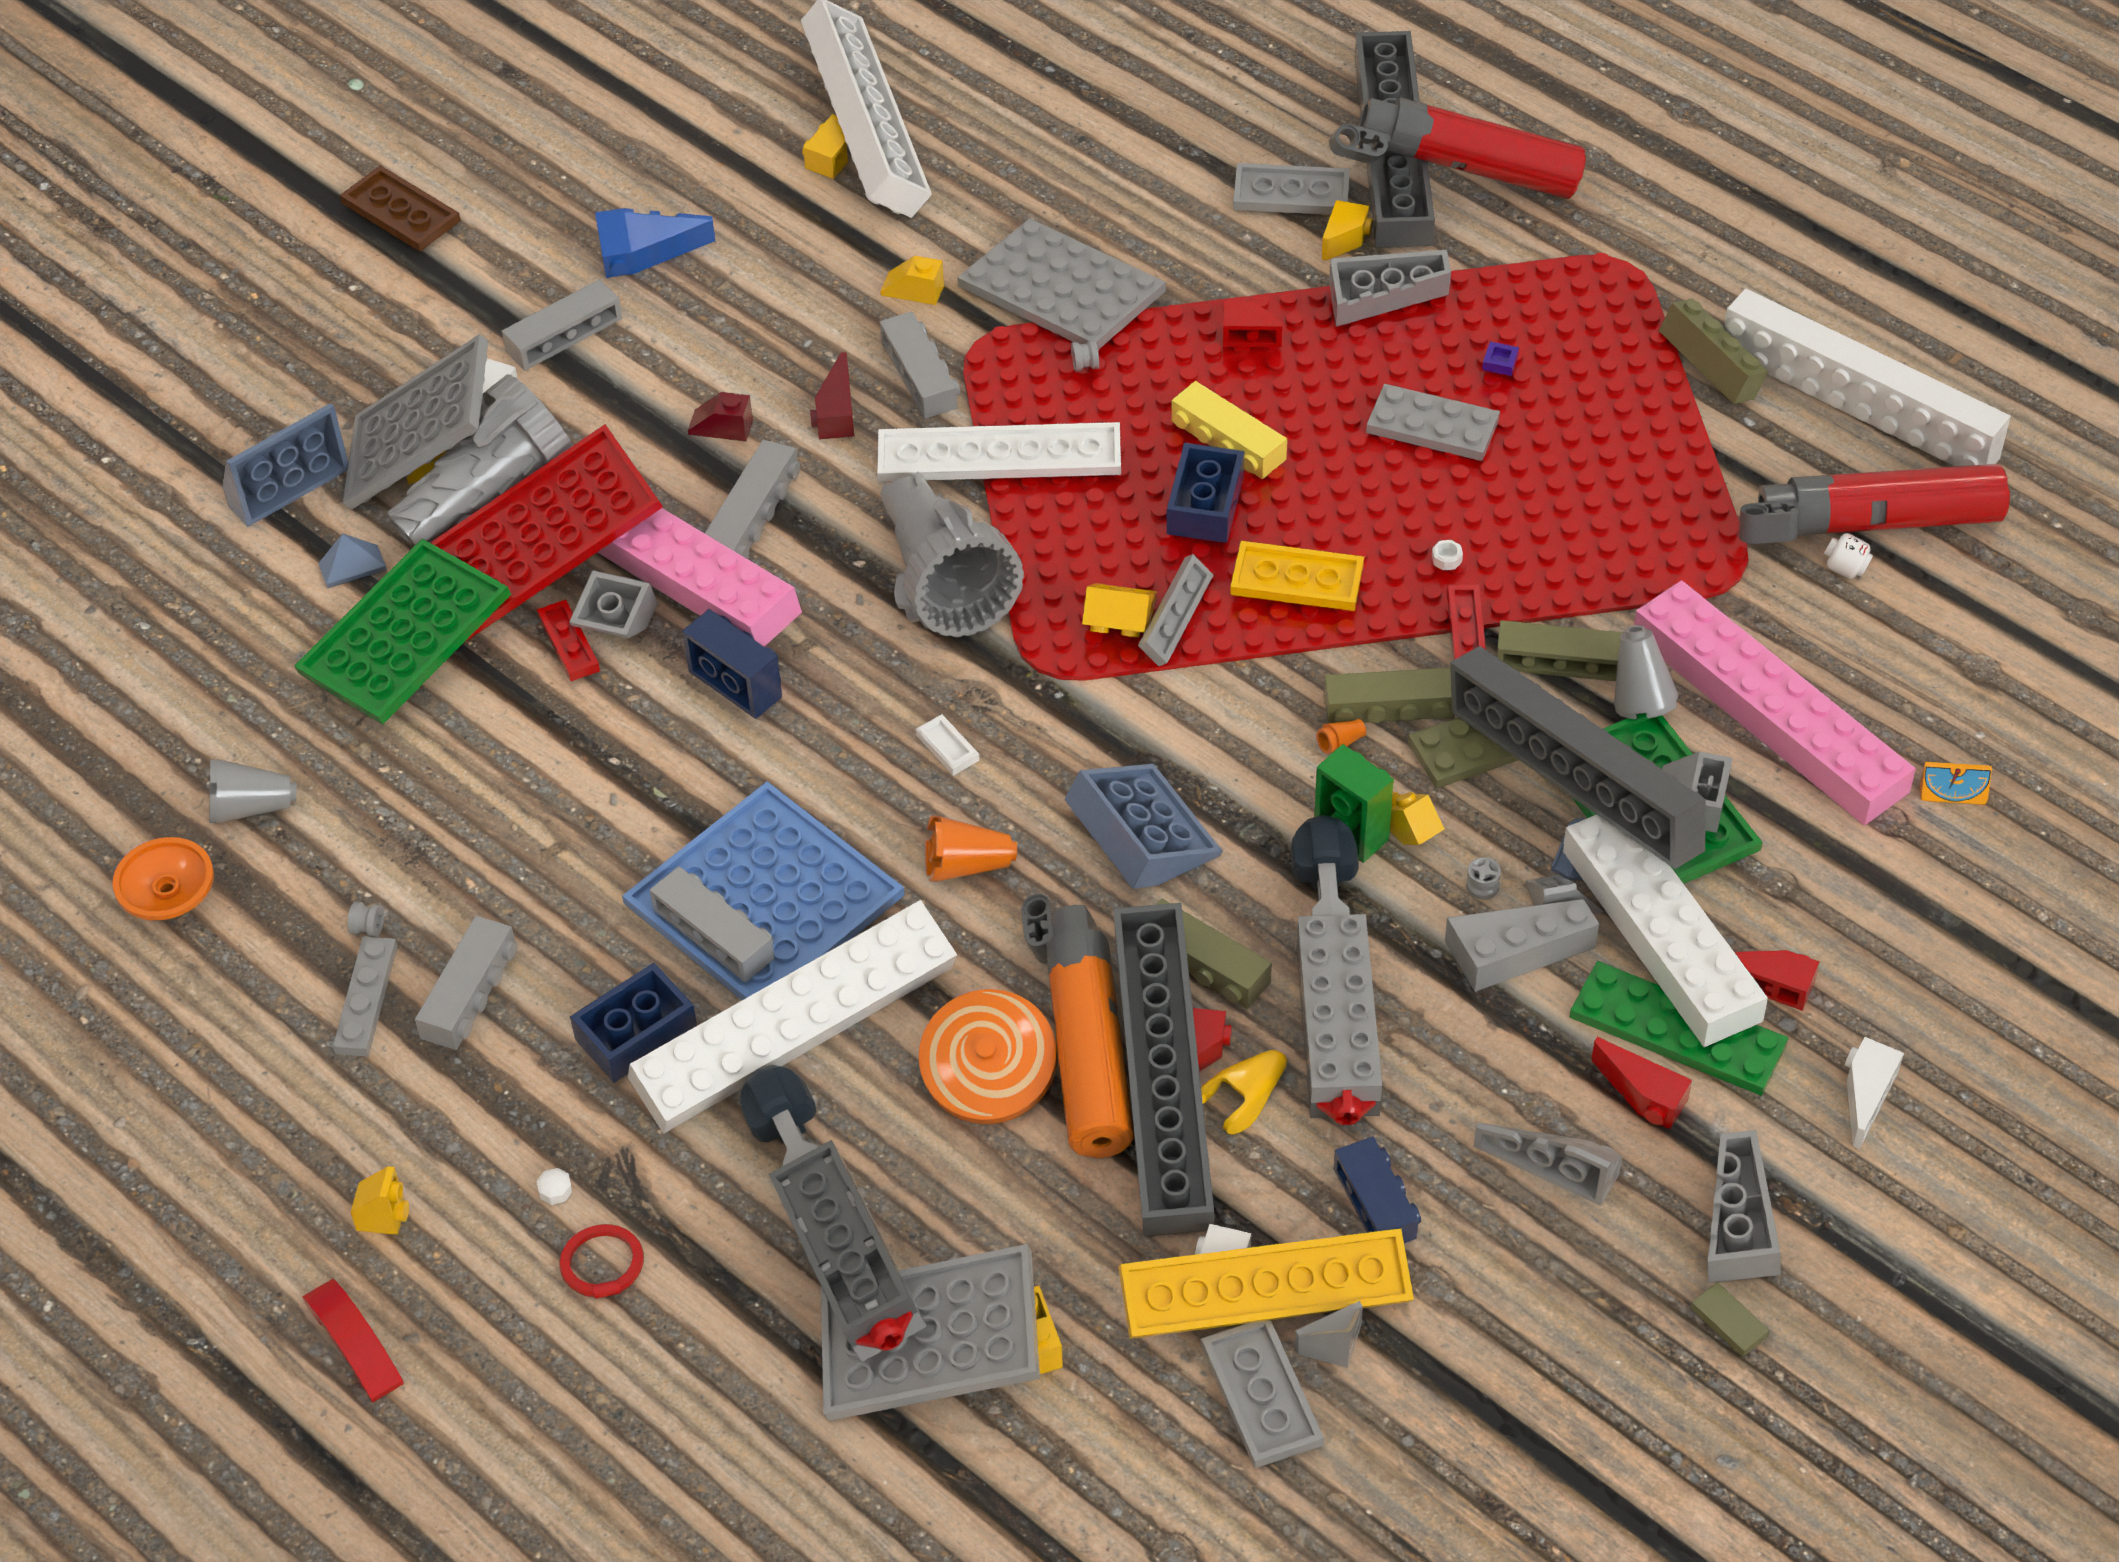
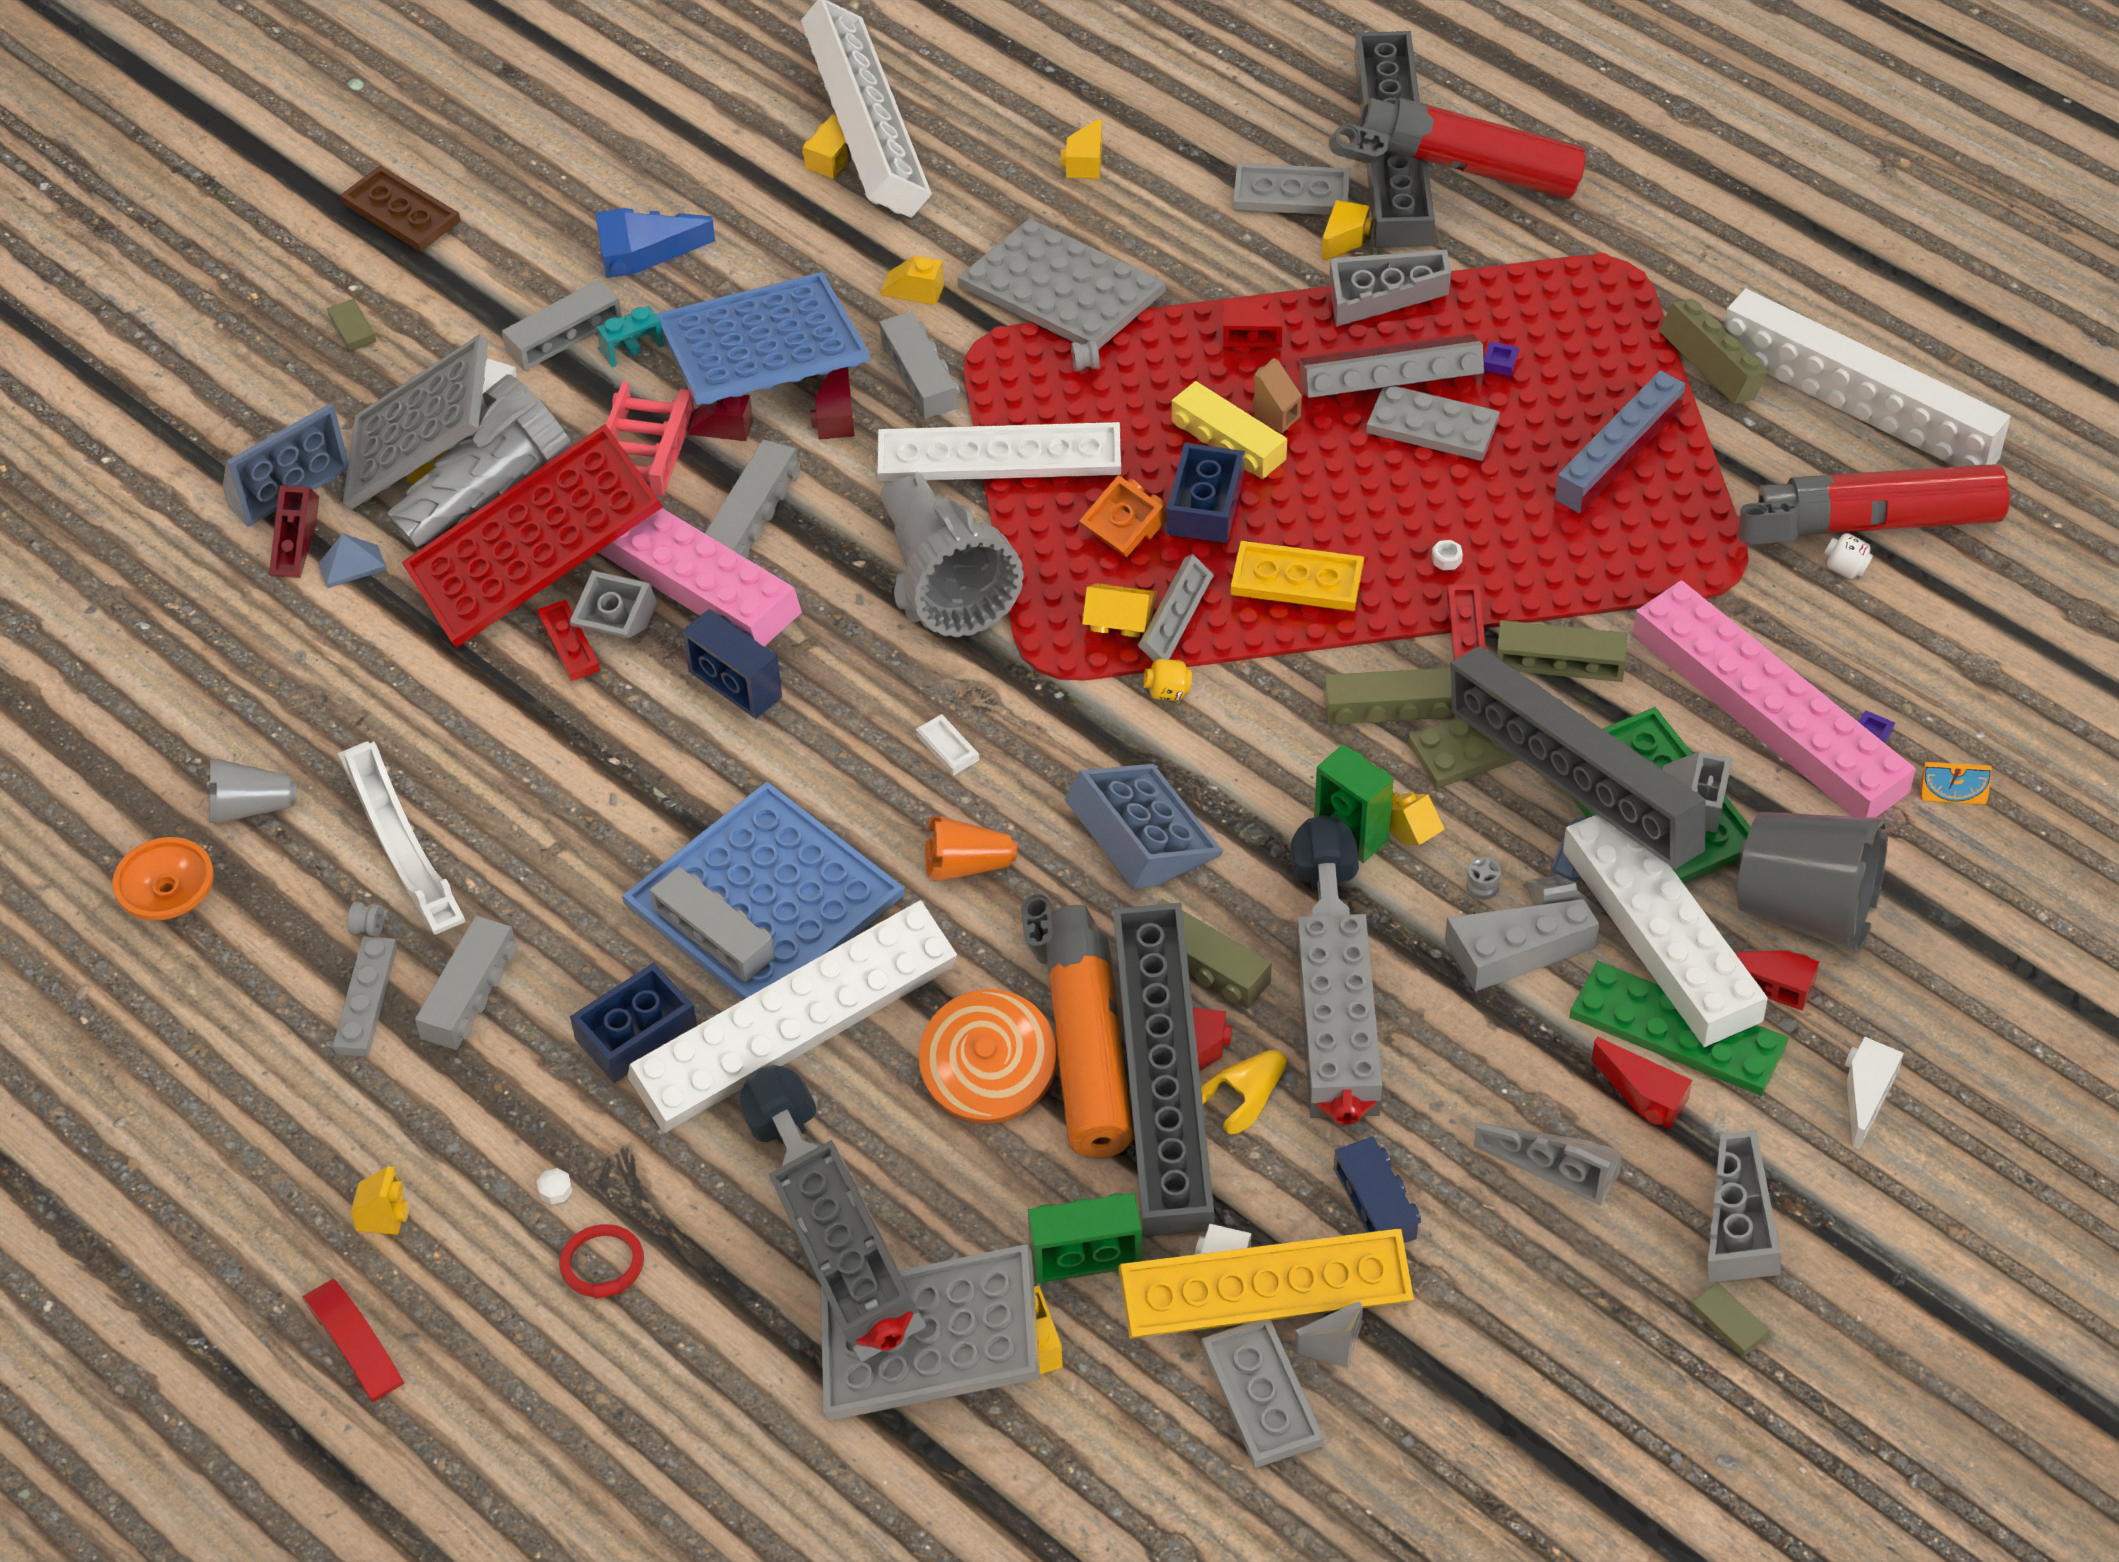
green plate [294,538,511,725] -> none
orange cone [1316,719,1366,754] -> none
light grey cone [1614,625,1679,719] -> none
none -> dark red slope [269,485,320,578]
none -> olive tile [327,299,376,351]
none -> white slope [338,741,465,935]
none -> teal window [597,306,664,367]
none -> coral fence [606,381,694,497]
none -> medium blue plate [656,272,870,405]
none -> green brick [1027,1193,1142,1284]
none -> yellow slope [1060,119,1103,179]
none -> orange plate [1079,475,1167,558]
none -> yellow head [1143,659,1192,701]
none -> medium nougat slope [1253,358,1302,433]
none -> light grey brick [1299,334,1484,398]
none -> sand blue brick [1555,371,1685,513]
none -> dark grey cone [1735,812,1888,952]
none -> dark purple plate [1858,710,1895,744]

